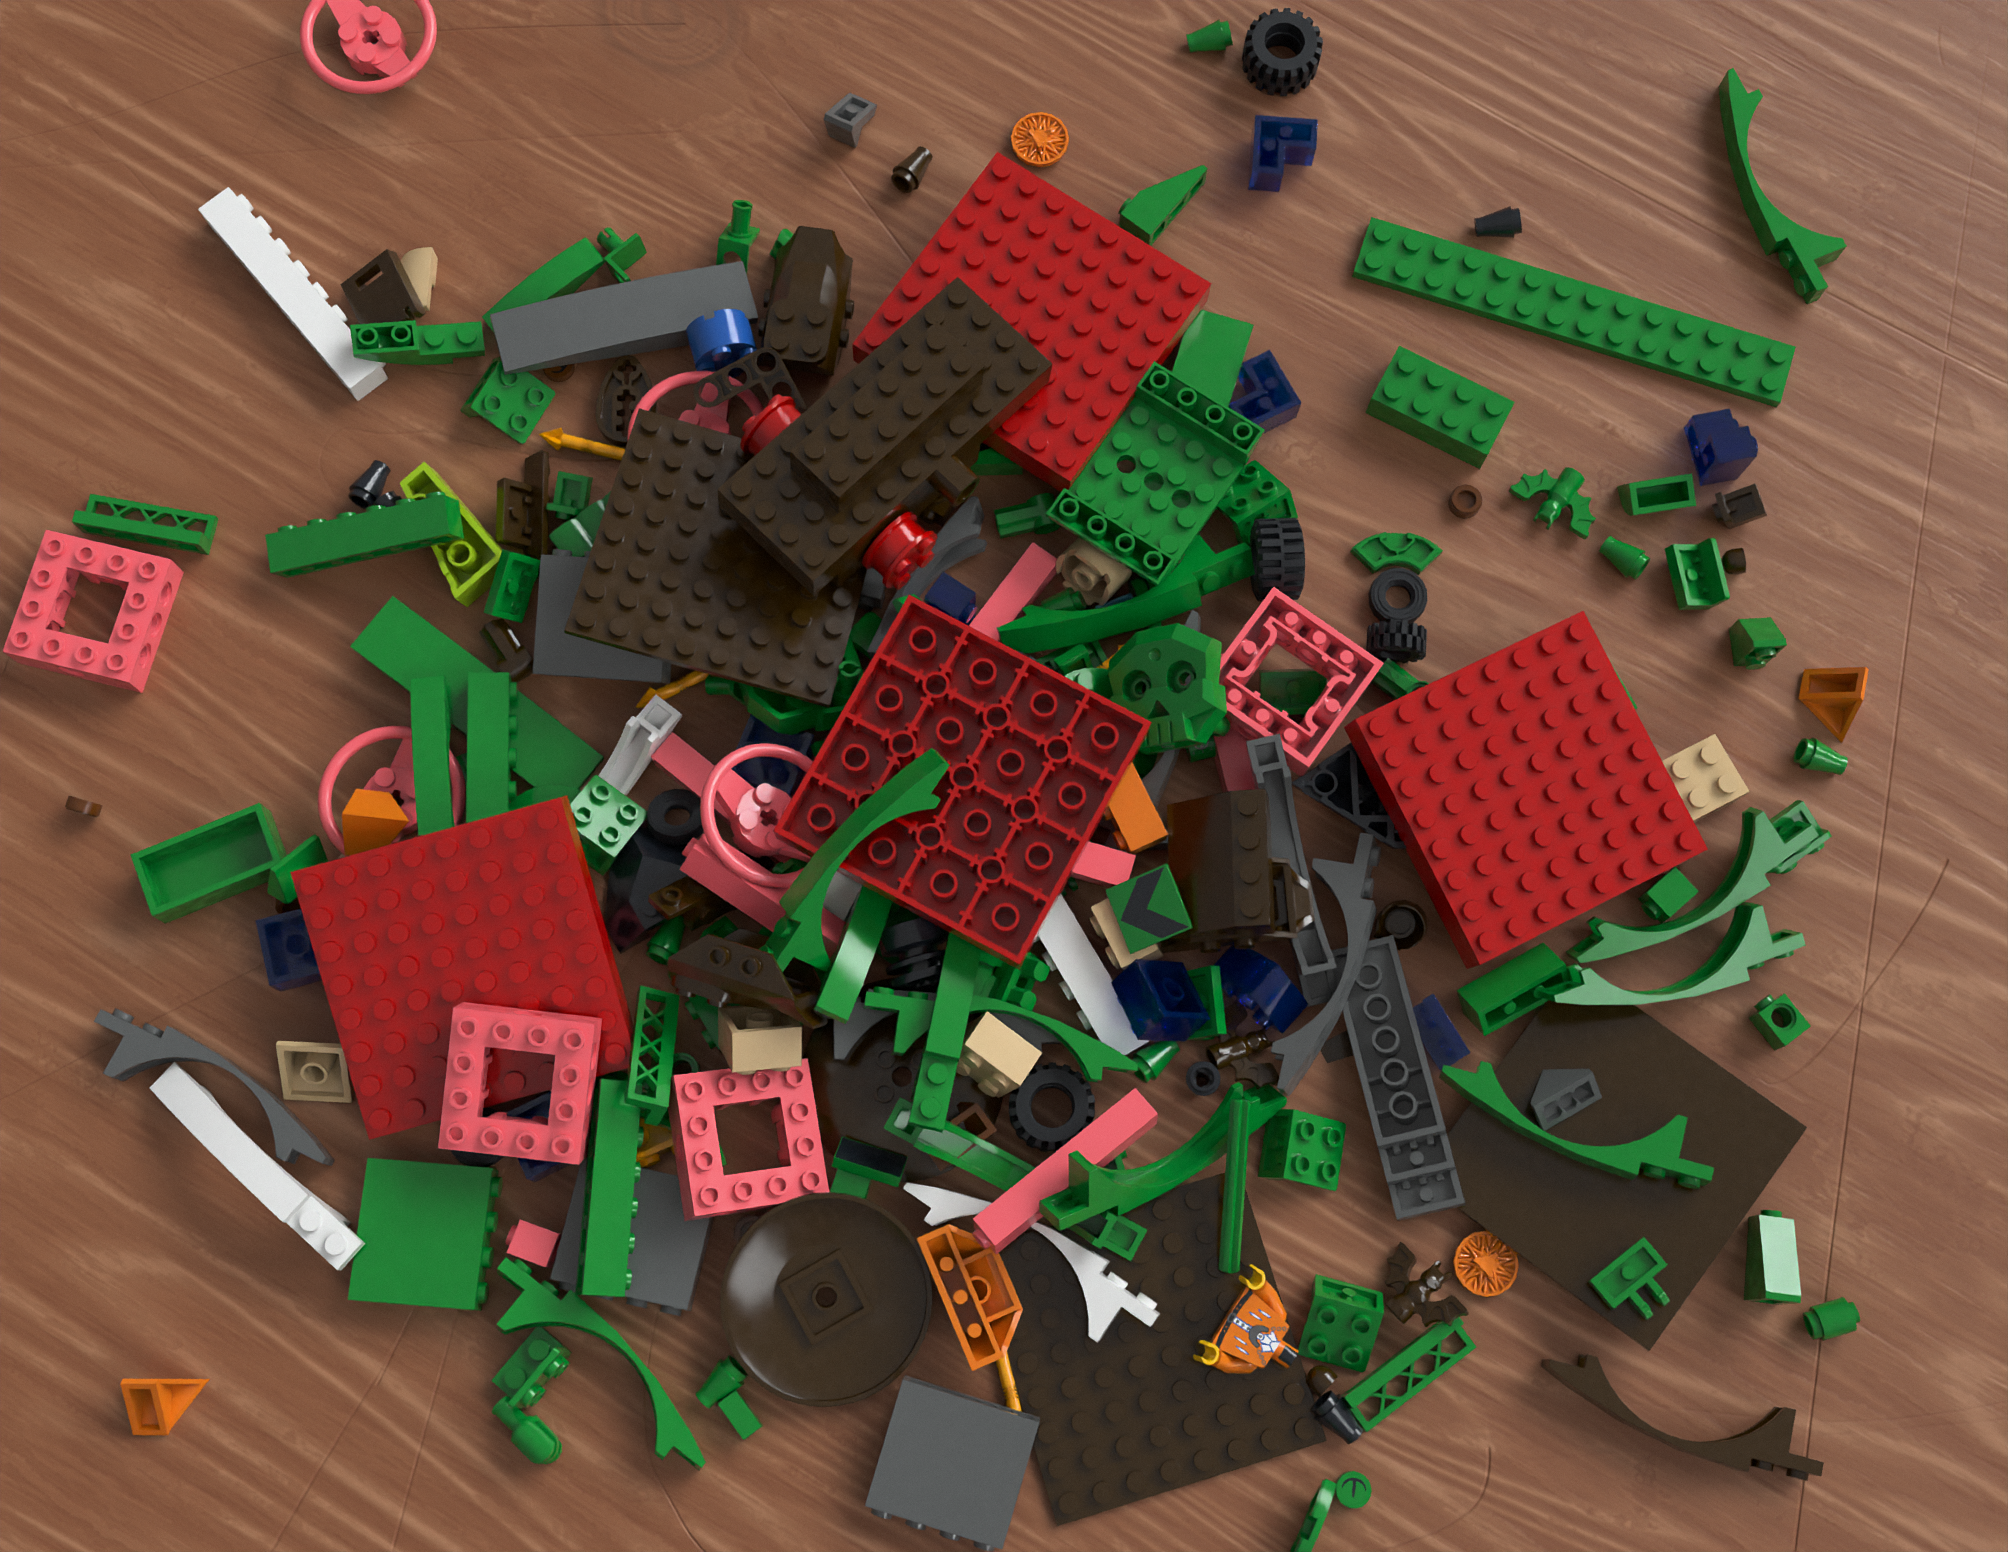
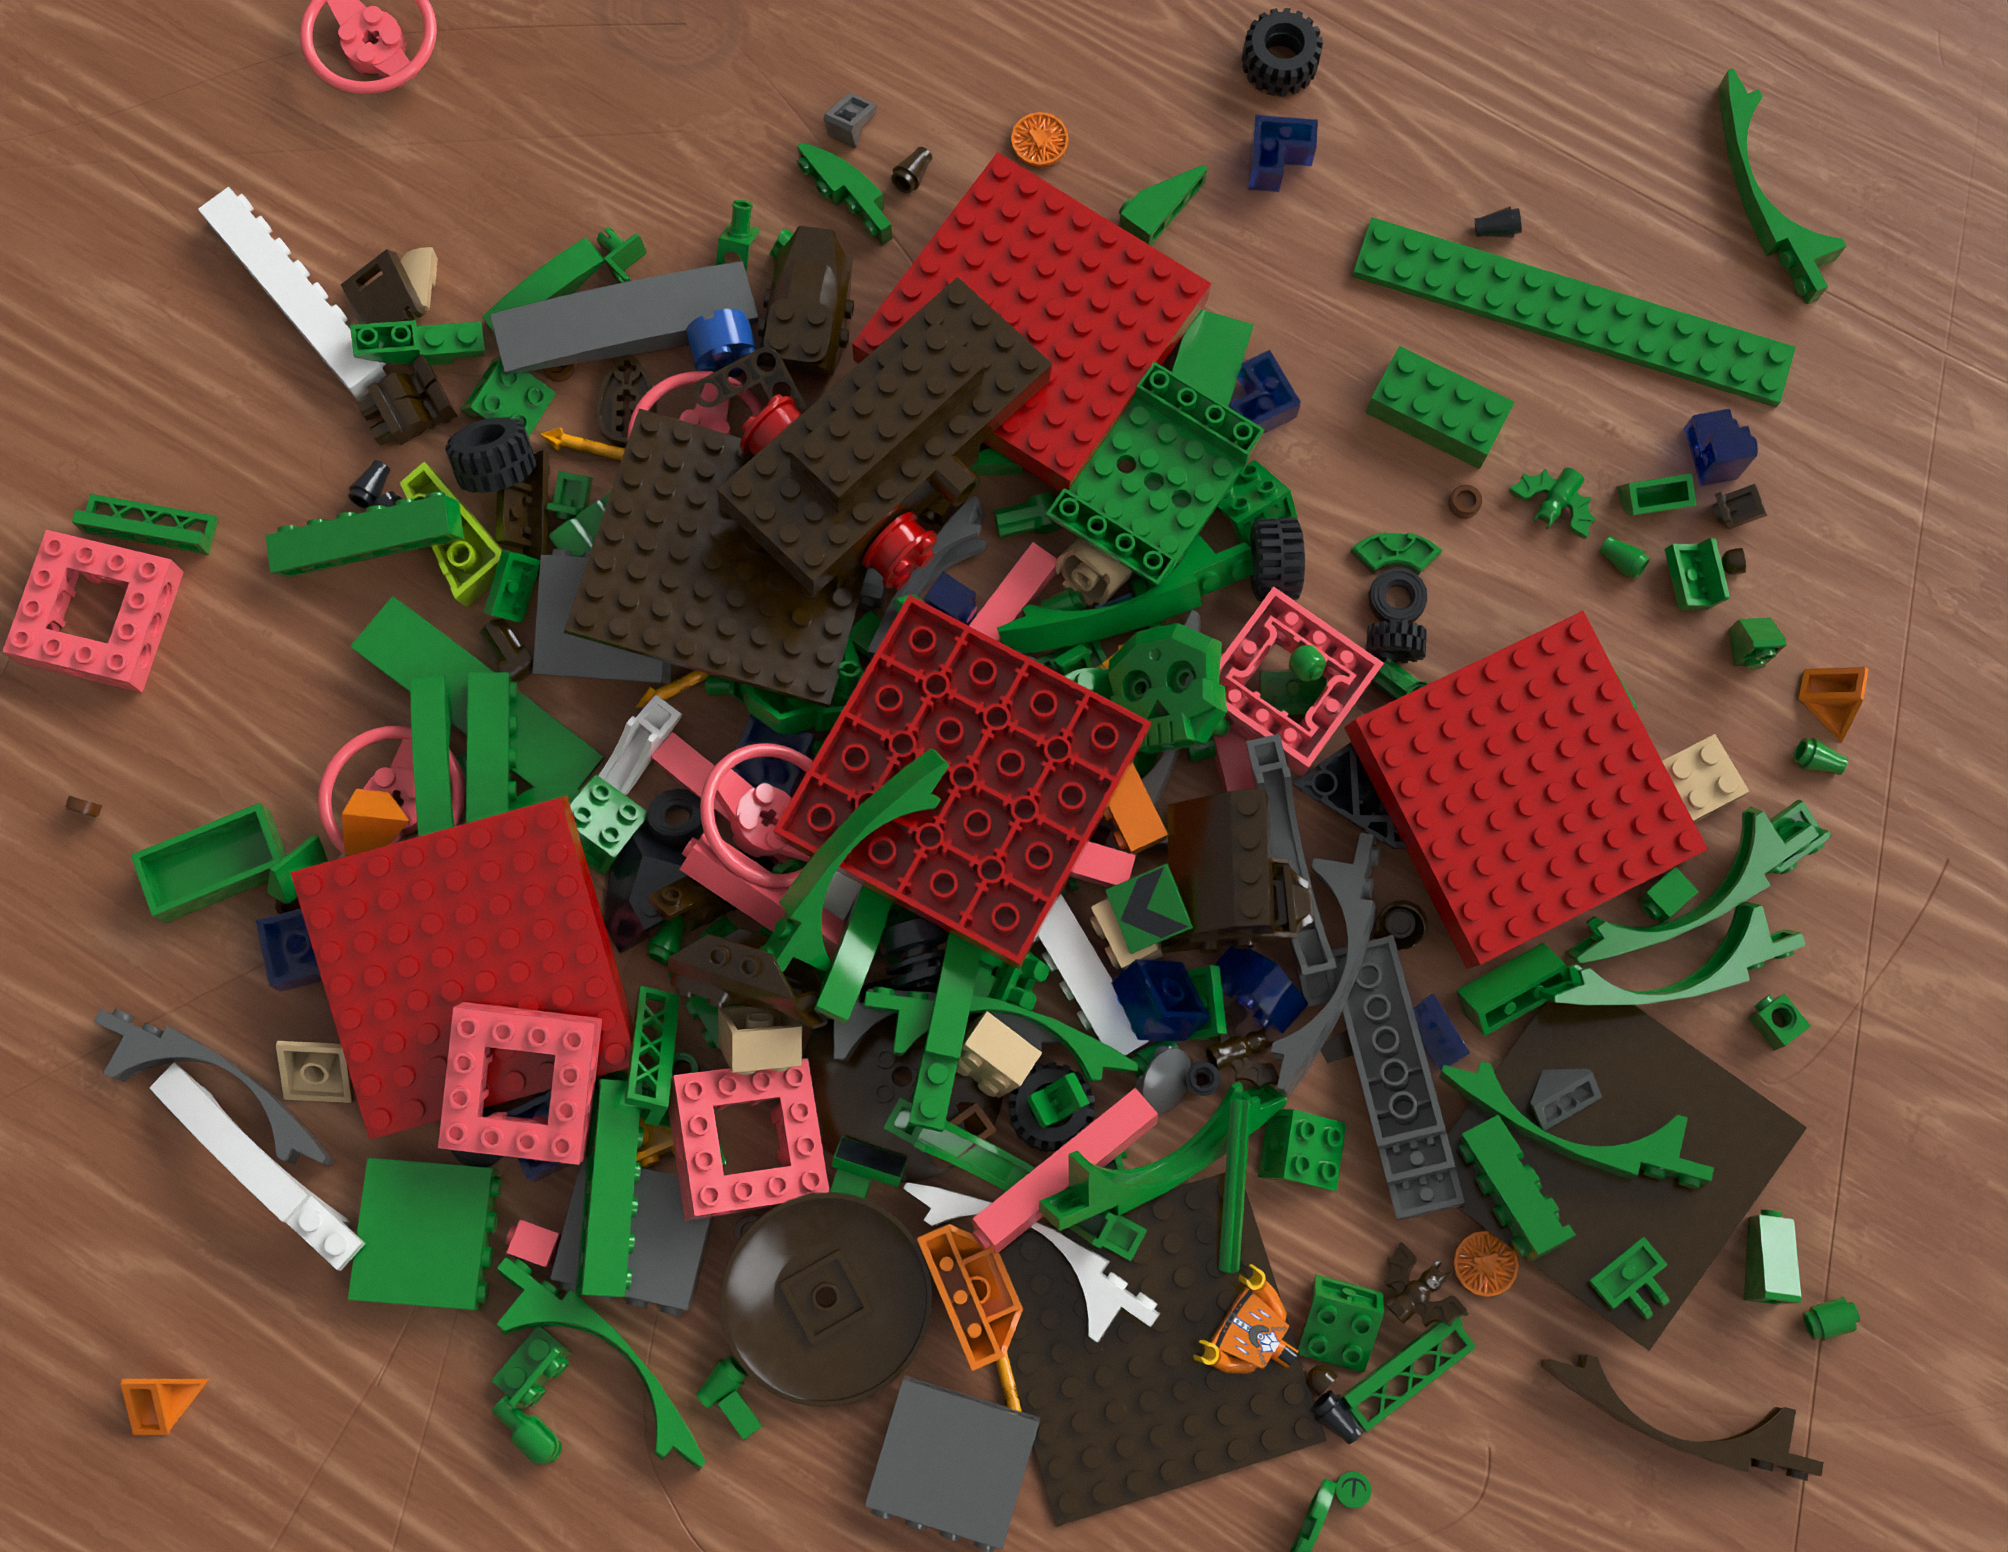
green cone [1186,20,1233,53] -> none
none -> dark brown hips [356,354,458,446]
none -> black tyre [445,417,536,493]
none -> green slope [797,143,893,245]
none -> green bracket [1027,1072,1090,1128]
none -> dark grey dish [1135,1046,1191,1113]
none -> green piece [1289,645,1326,682]
none -> green wedge [1457,1115,1576,1263]

